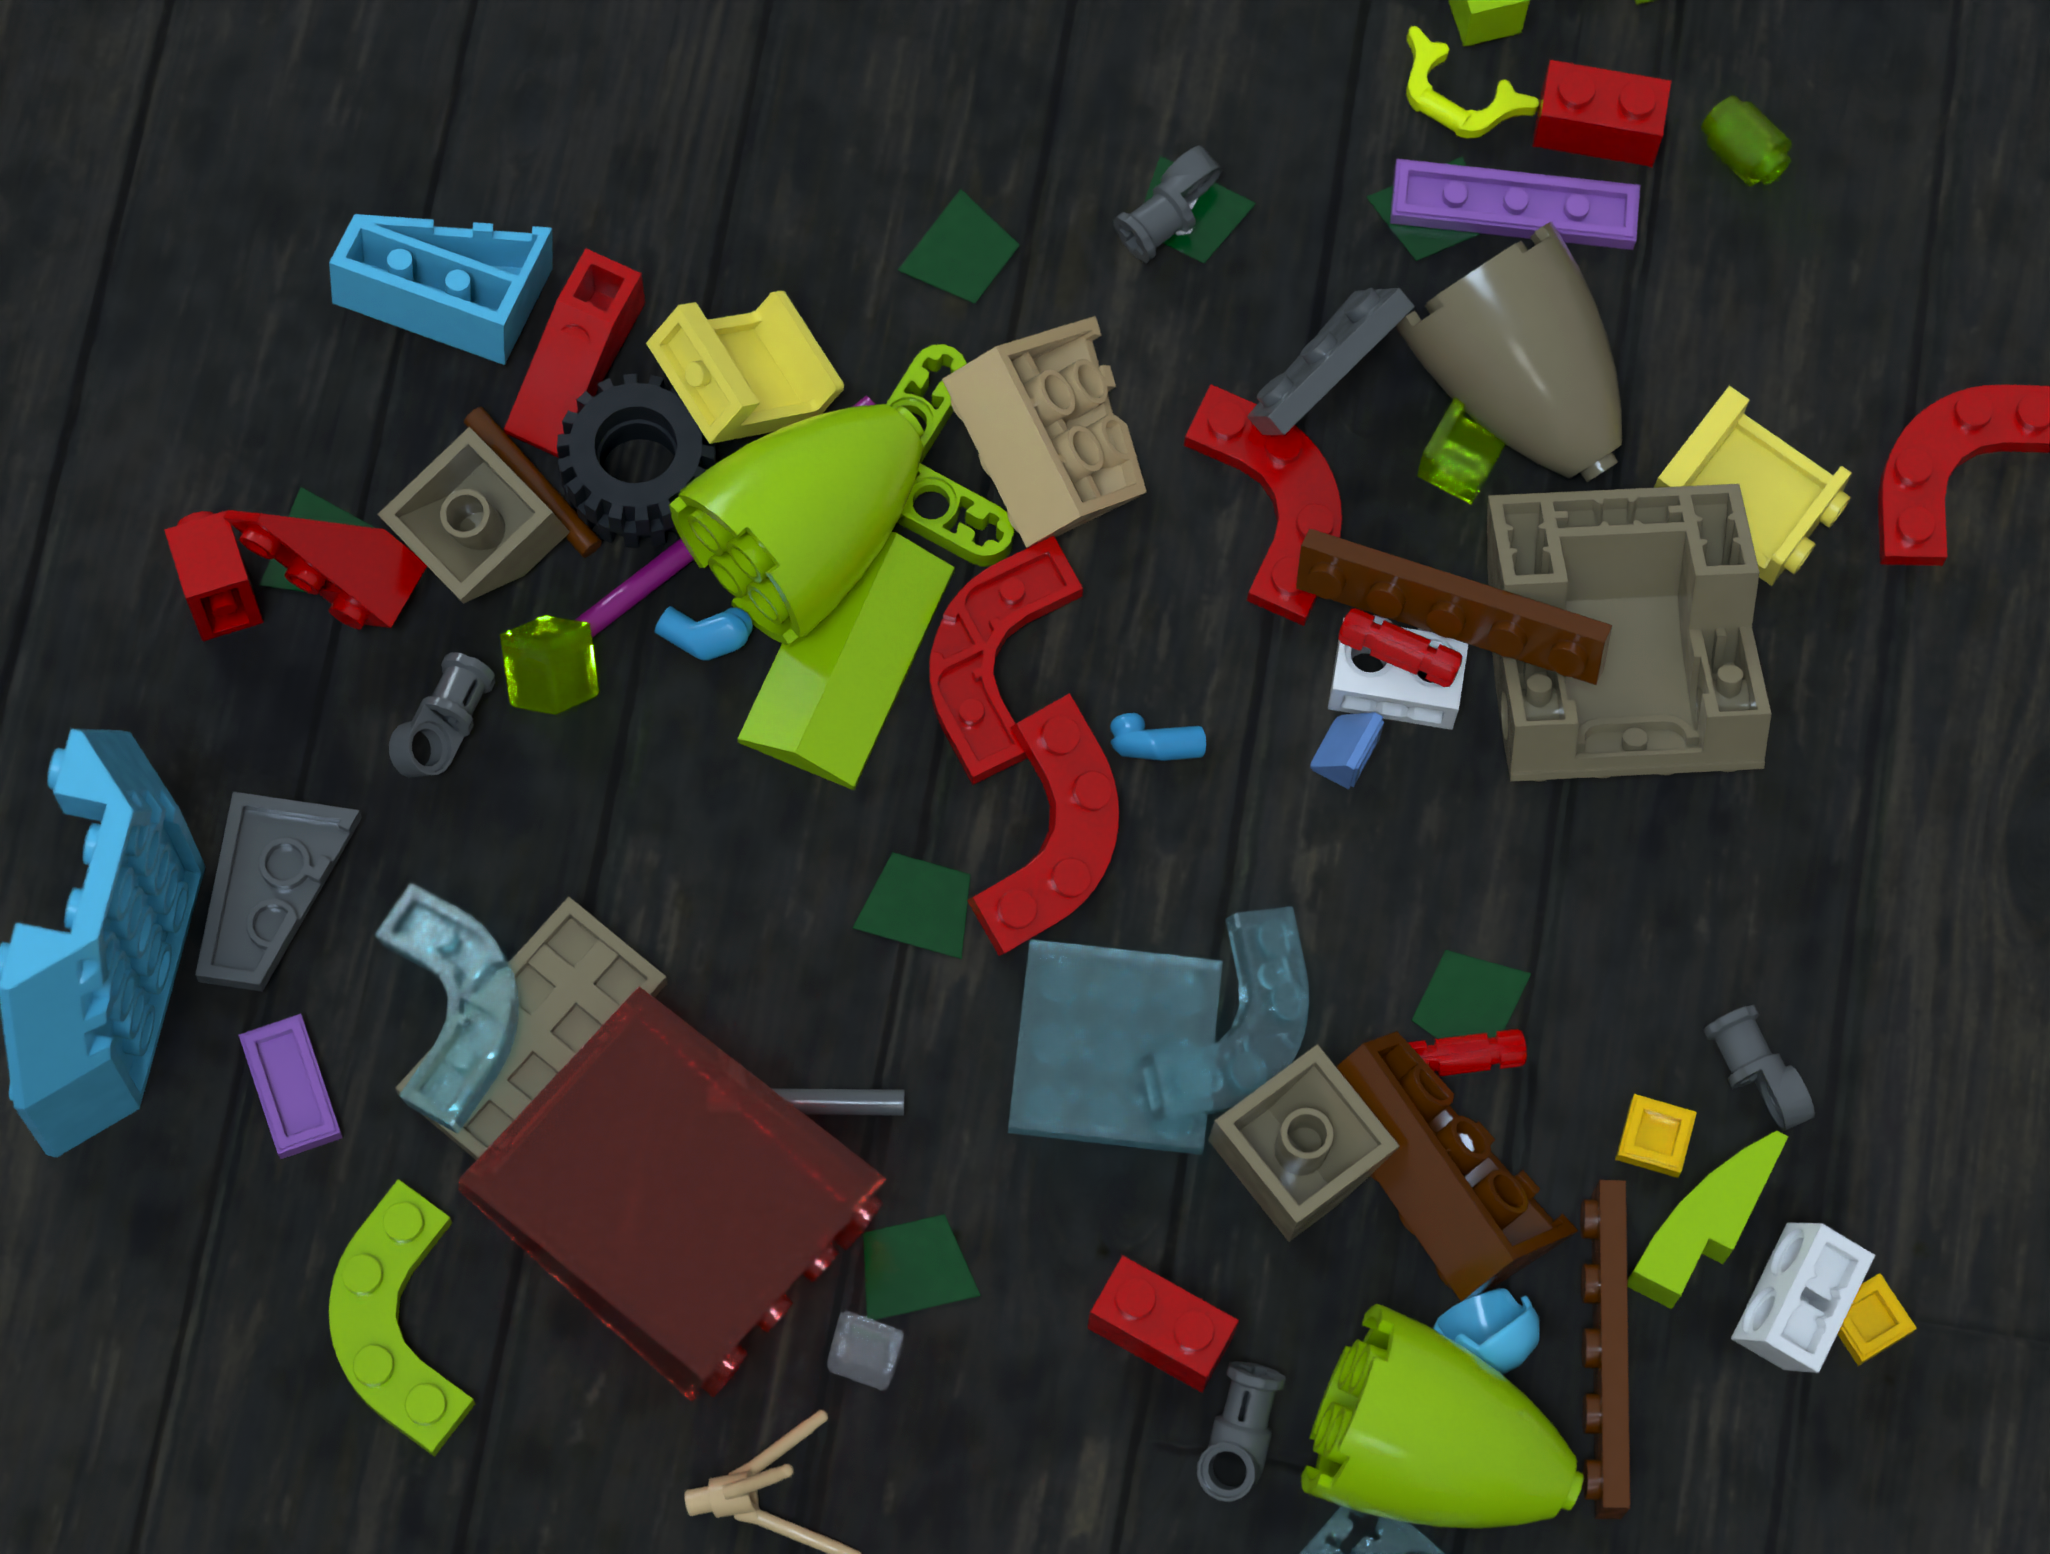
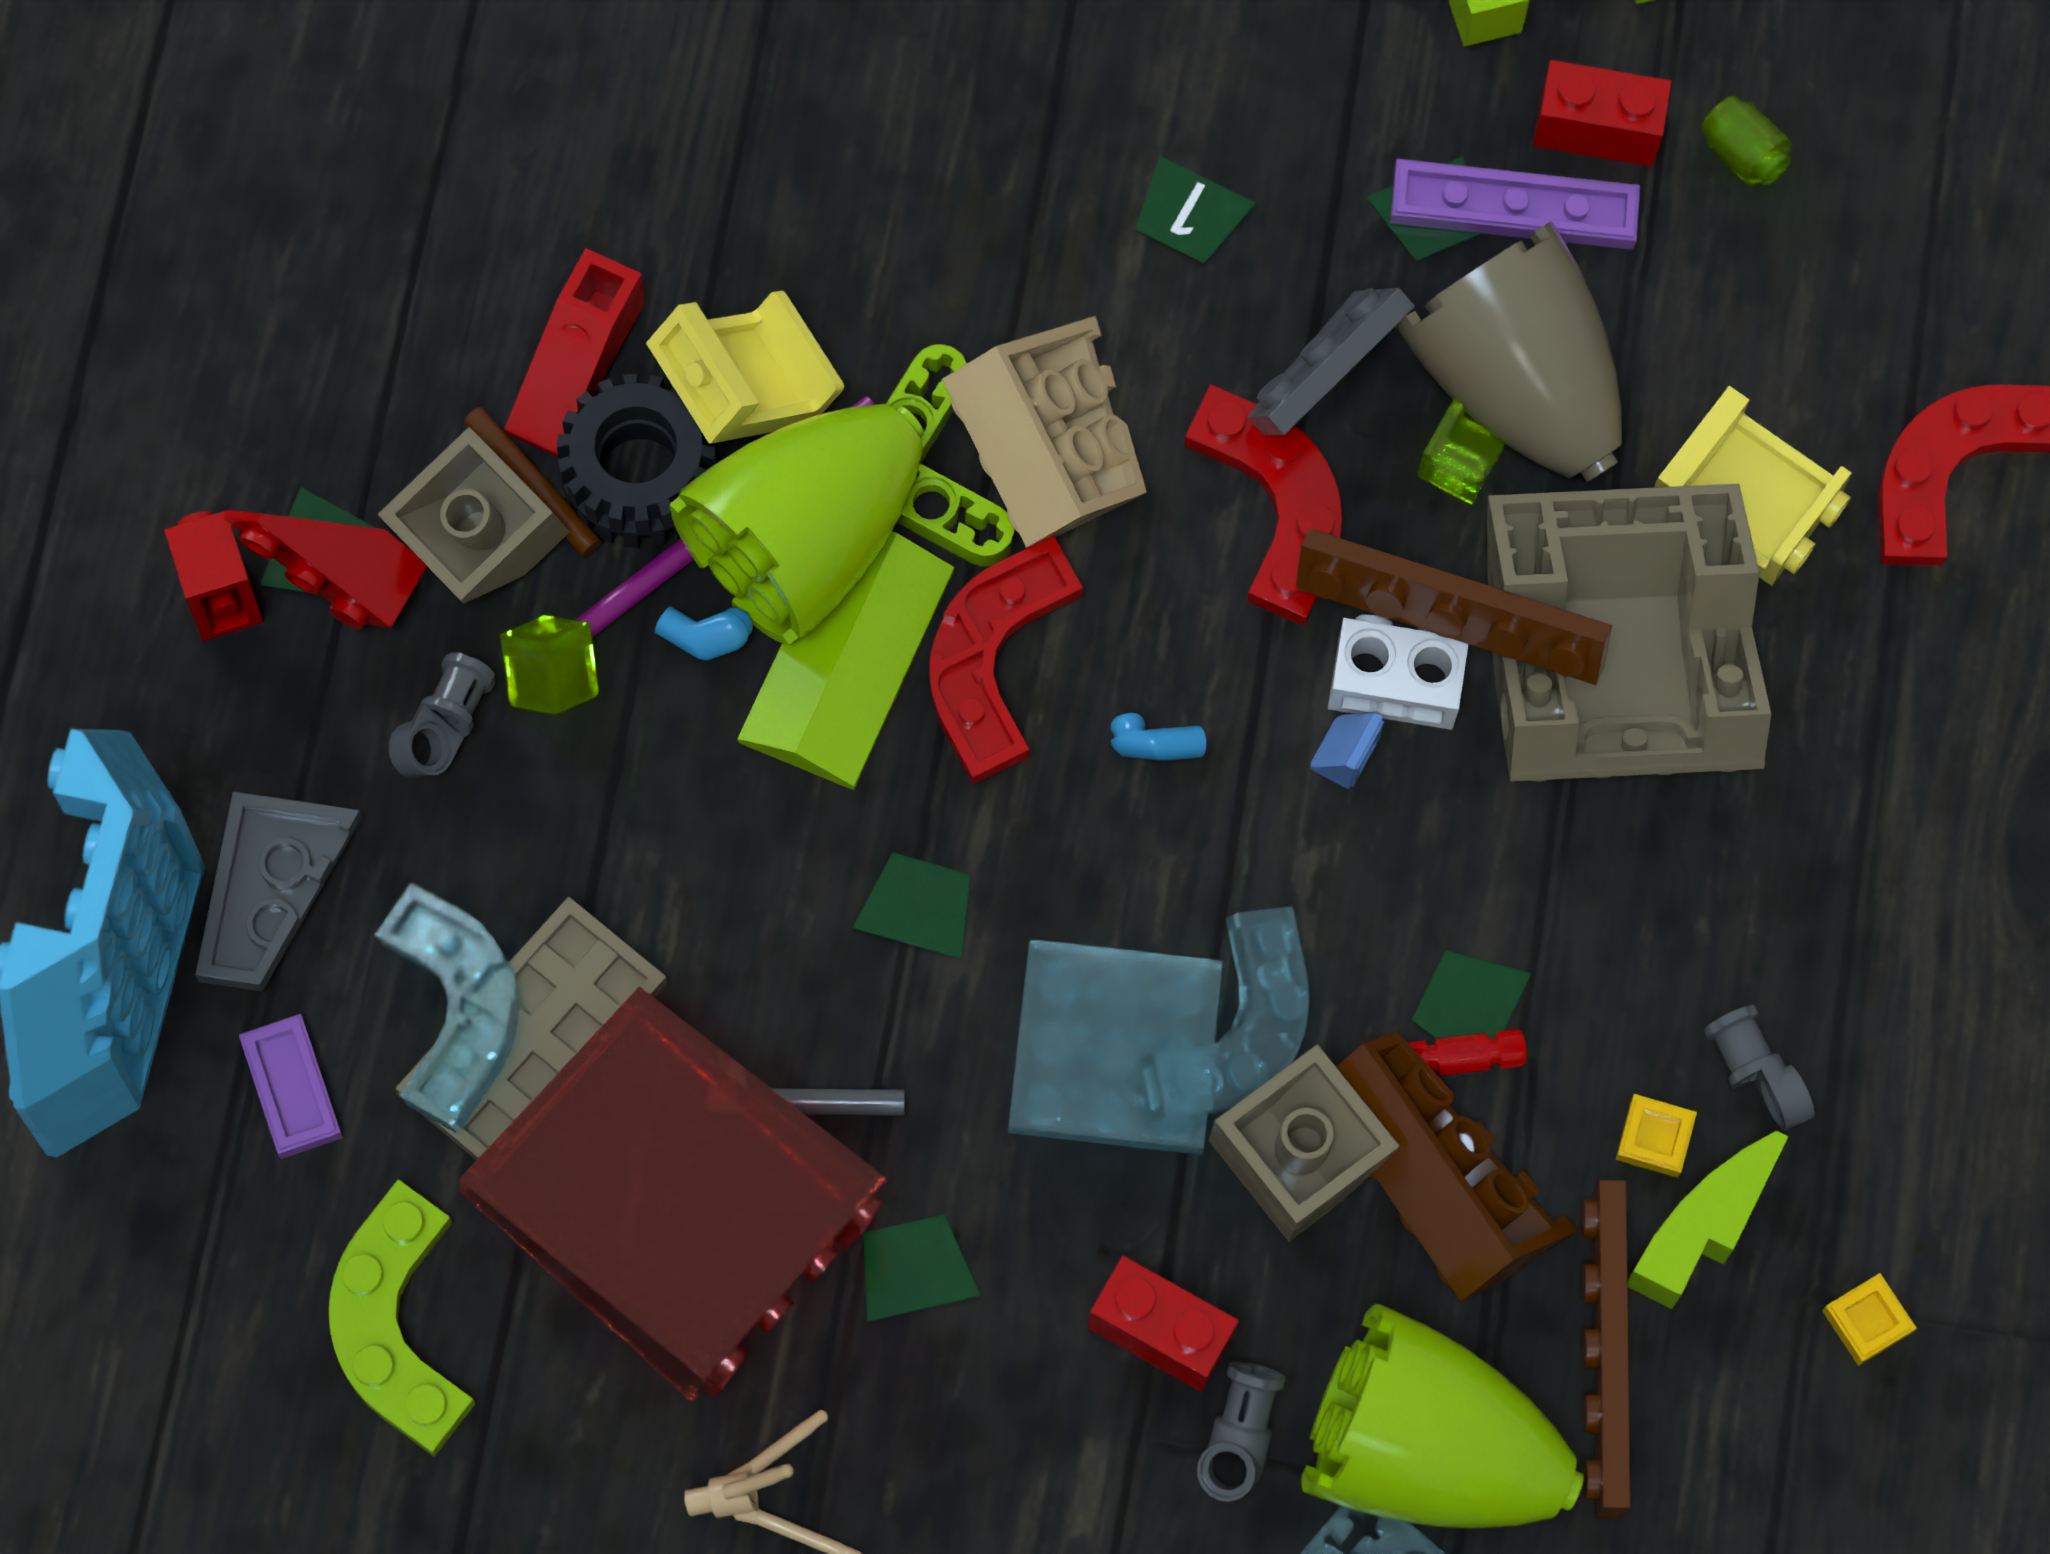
medium azure wedge [329,214,553,365] -> none
clear slope [828,1311,904,1390] -> none
dark green sticker [898,189,1020,304] -> none
red plate [967,693,1119,956] -> none
dark grey connector [1113,146,1222,263] -> none
red axle [1338,608,1462,687] -> none
neon yellow helmet [1406,26,1539,139] -> none
medium azure hair [1433,1288,1539,1375] -> none
white brick [1731,1223,1875,1373] -> none

